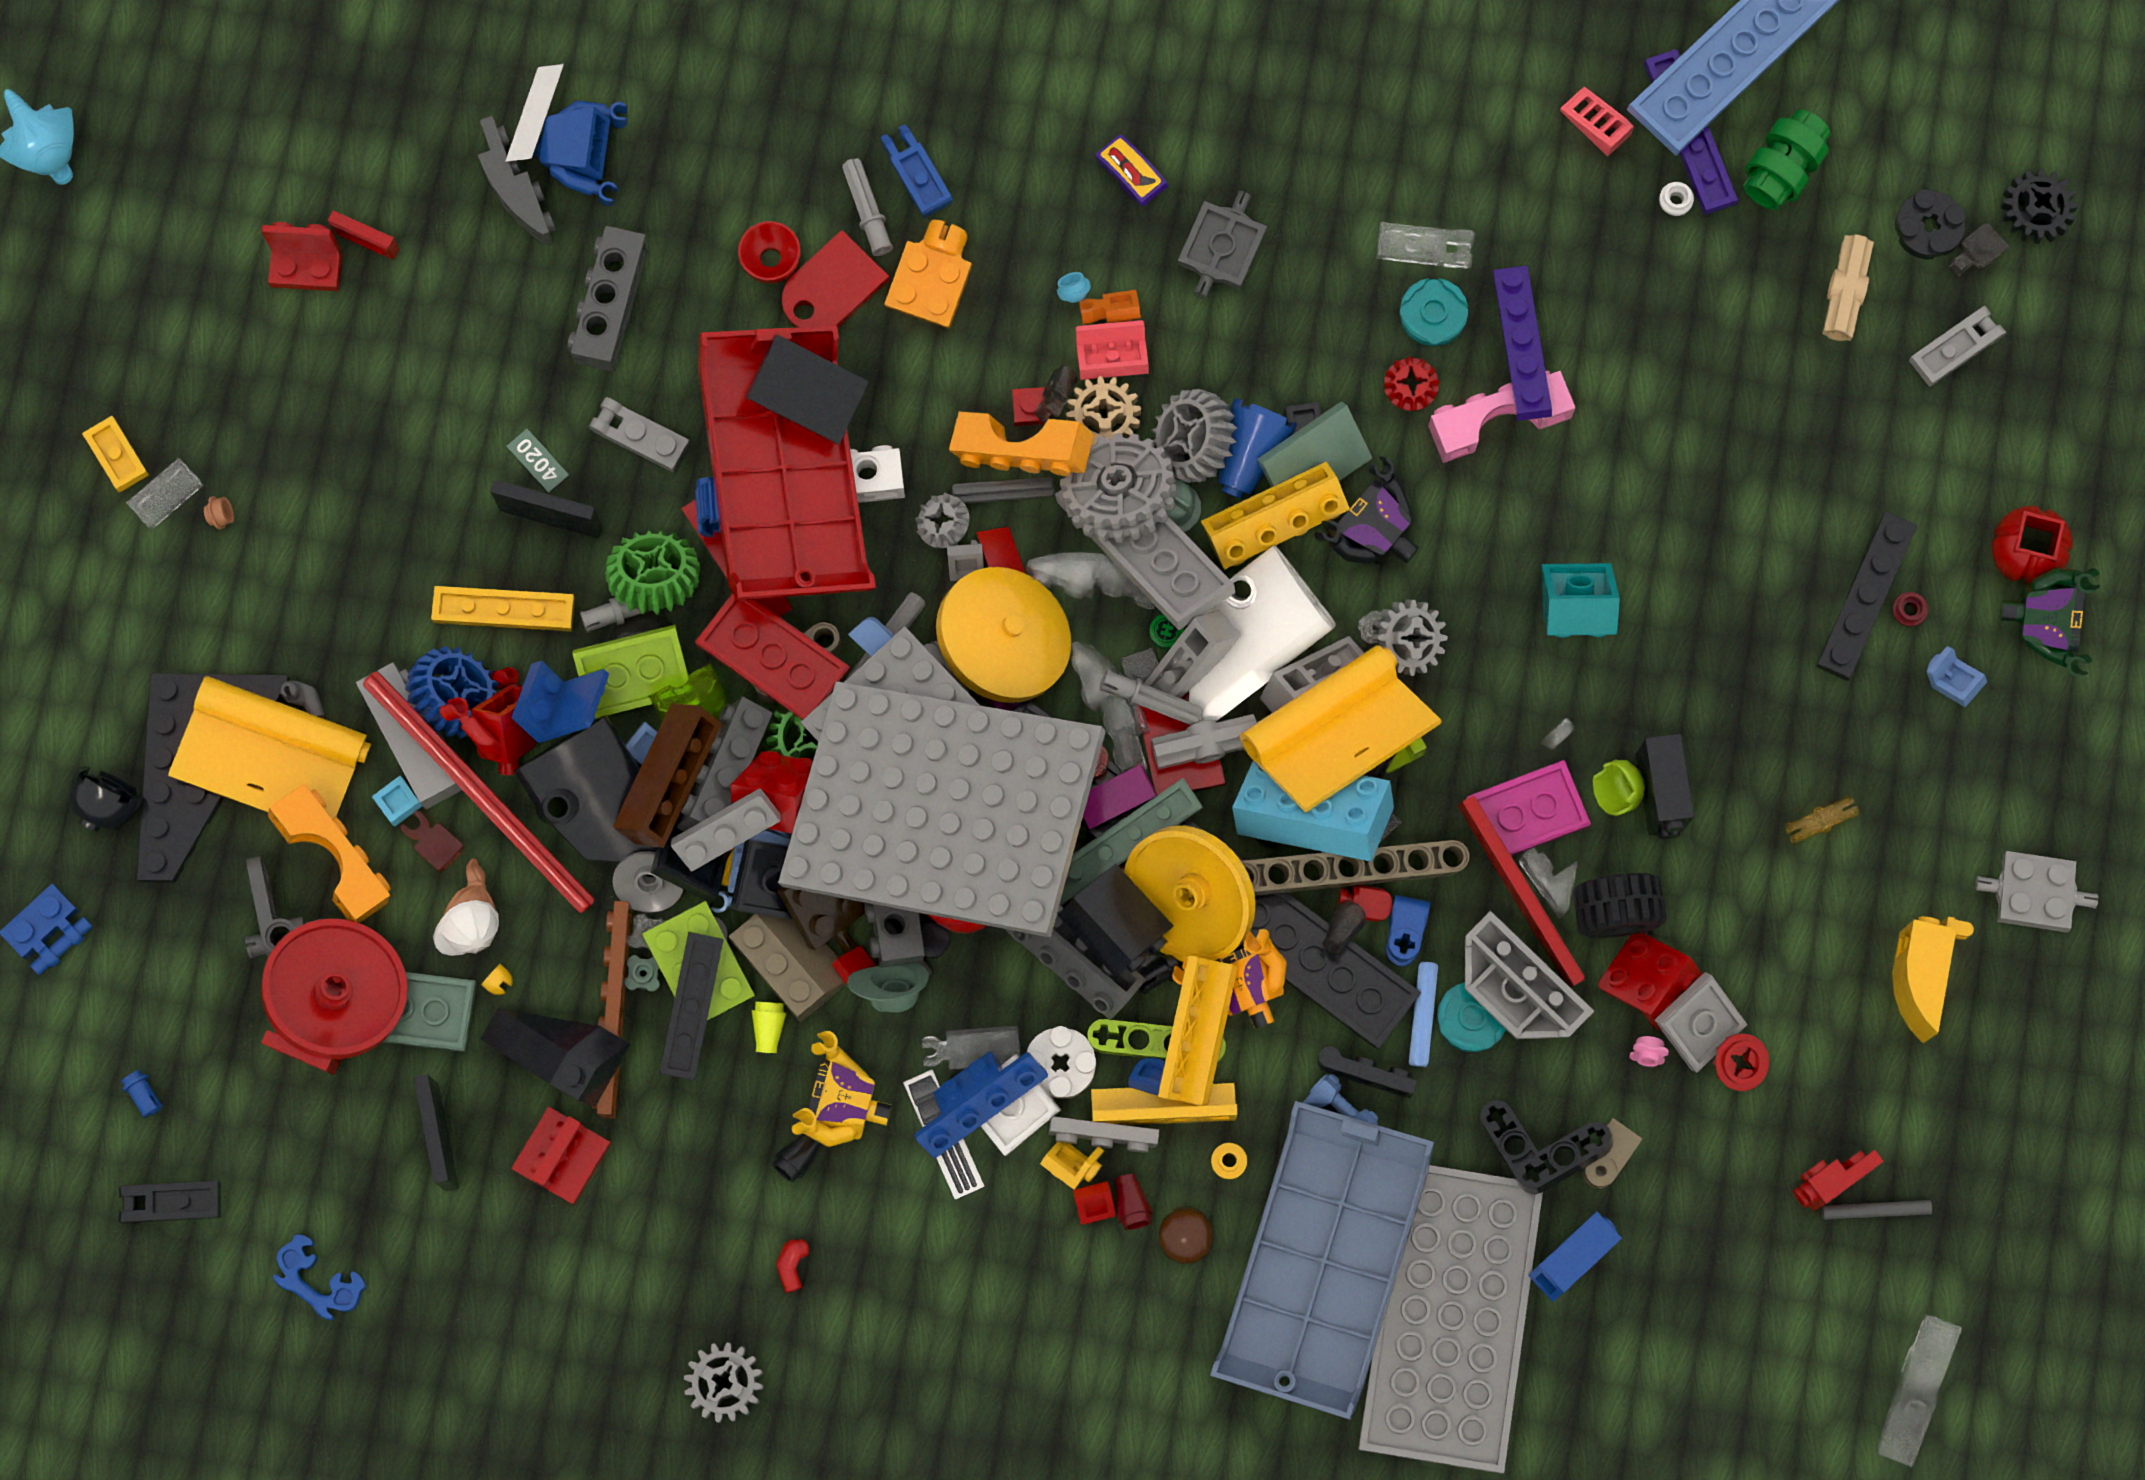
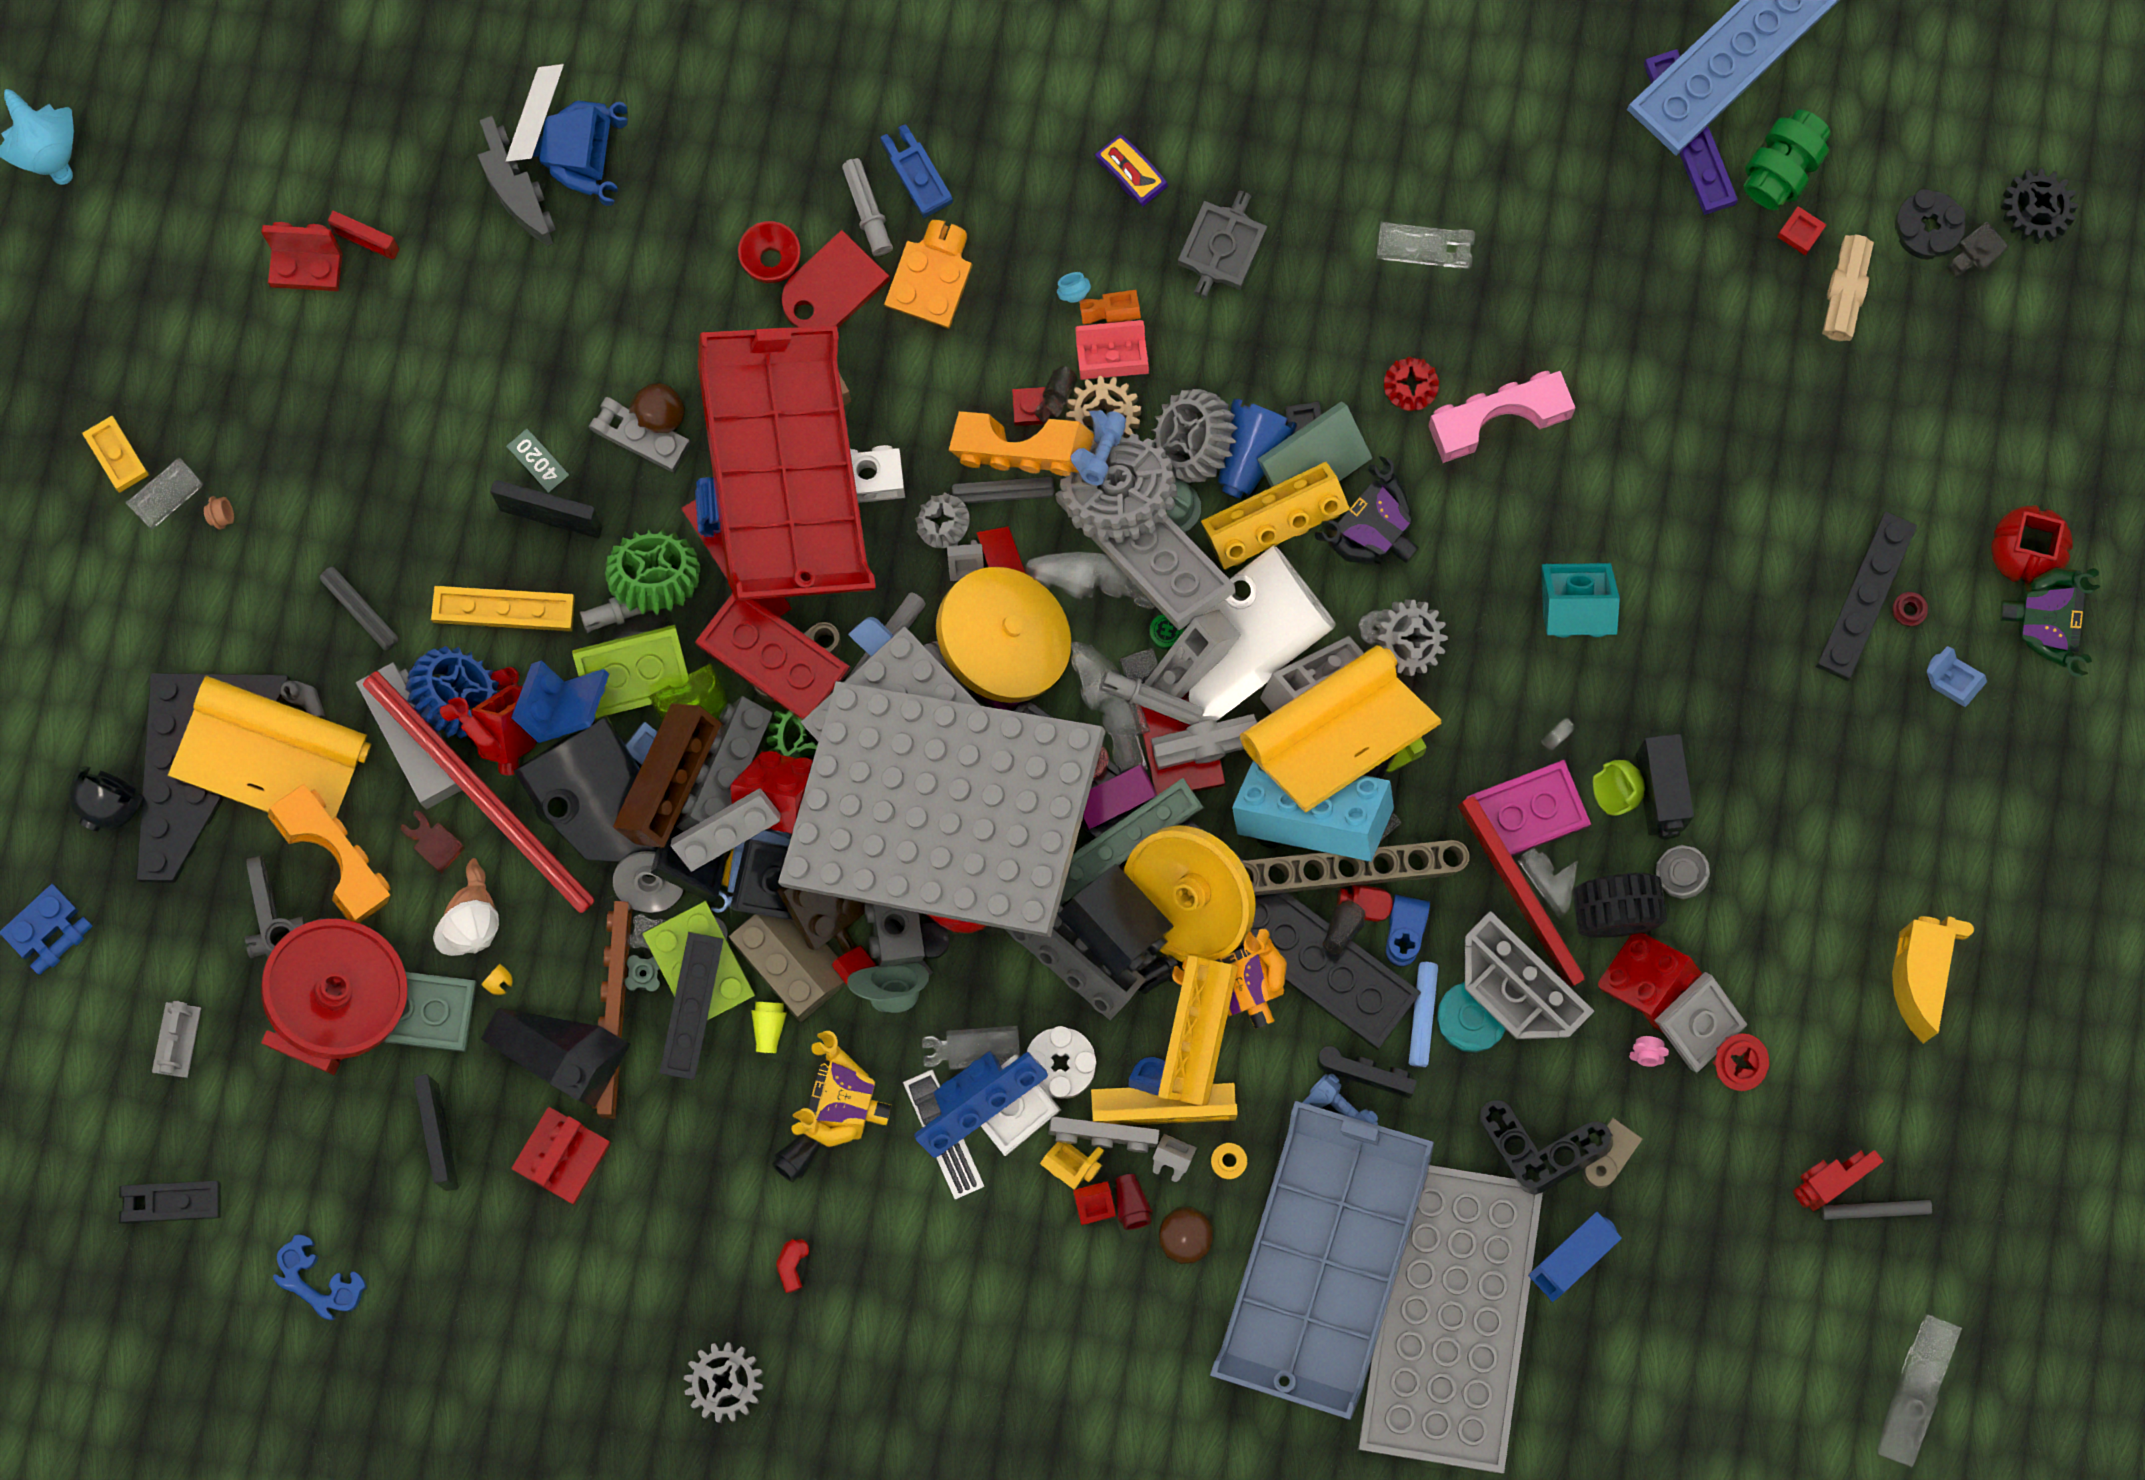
blue pin [121,1070,163,1118] -> none
medium azure plate [372,775,422,826] -> none
dark grey brick [568,225,649,373] -> none
black tile [745,334,869,444] -> none
lime beam [1087,1019,1226,1063] -> none
teal tile [1399,278,1468,346] -> none
dark purple plate [1493,265,1552,421] -> none
coral slope [1560,86,1634,157] -> none
white plate [1659,182,1694,216] -> none
clear yellow pin [1785,795,1859,845] -> none
light grey plate [1909,306,2006,387] -> none
light grey plate [1975,851,2098,933] -> none
none -> light grey hinge [152,1001,202,1078]
none -> dark grey axle [320,566,398,651]
none -> reddish brown hair [629,383,685,433]
none -> medium blue piece [1071,410,1126,485]
none -> light grey tile [1153,1134,1197,1182]
none -> light grey hair [1656,845,1710,899]
none -> red plate [1777,206,1826,256]

